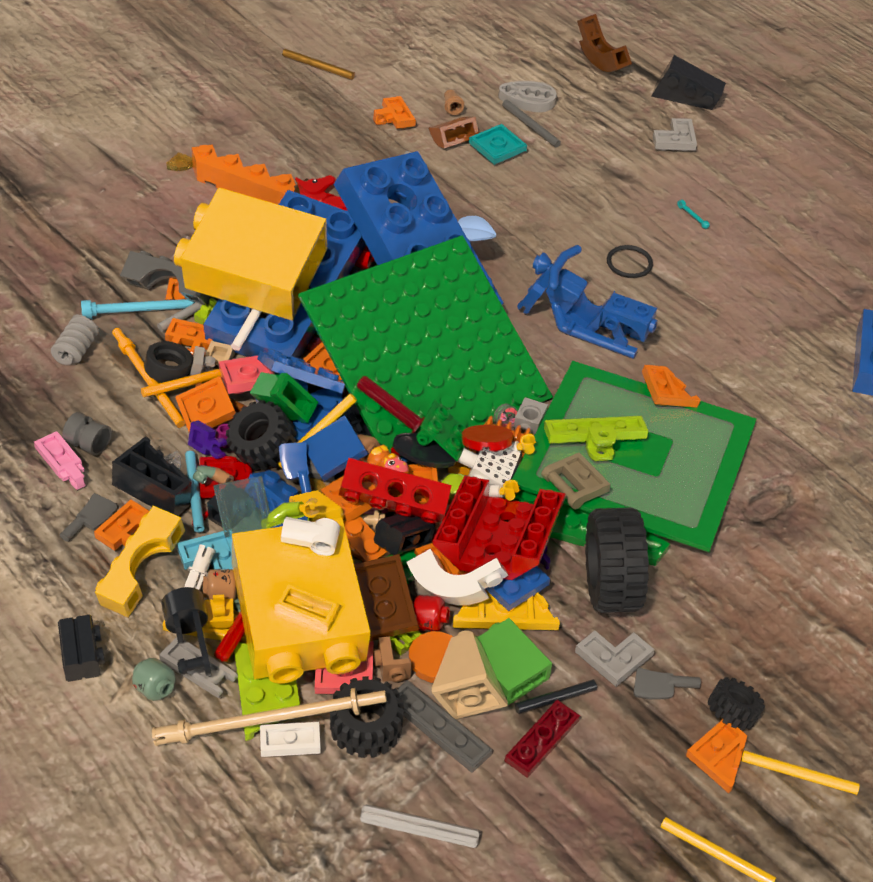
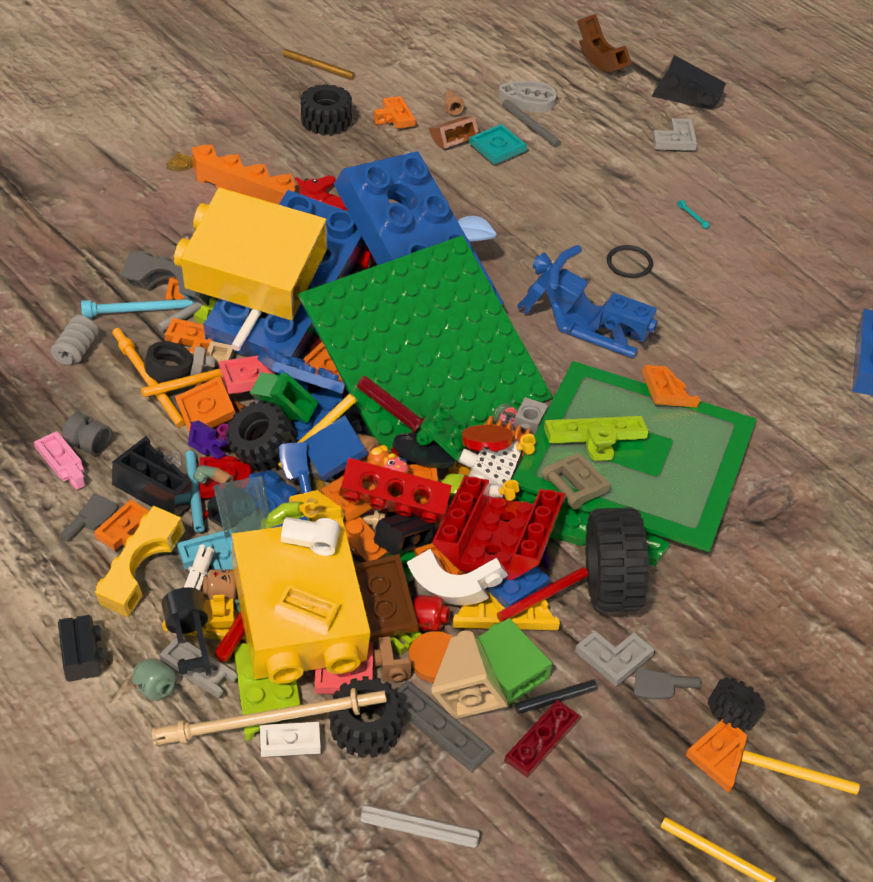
none -> black tyre [301,84,352,135]
none -> red bar [497,567,588,622]

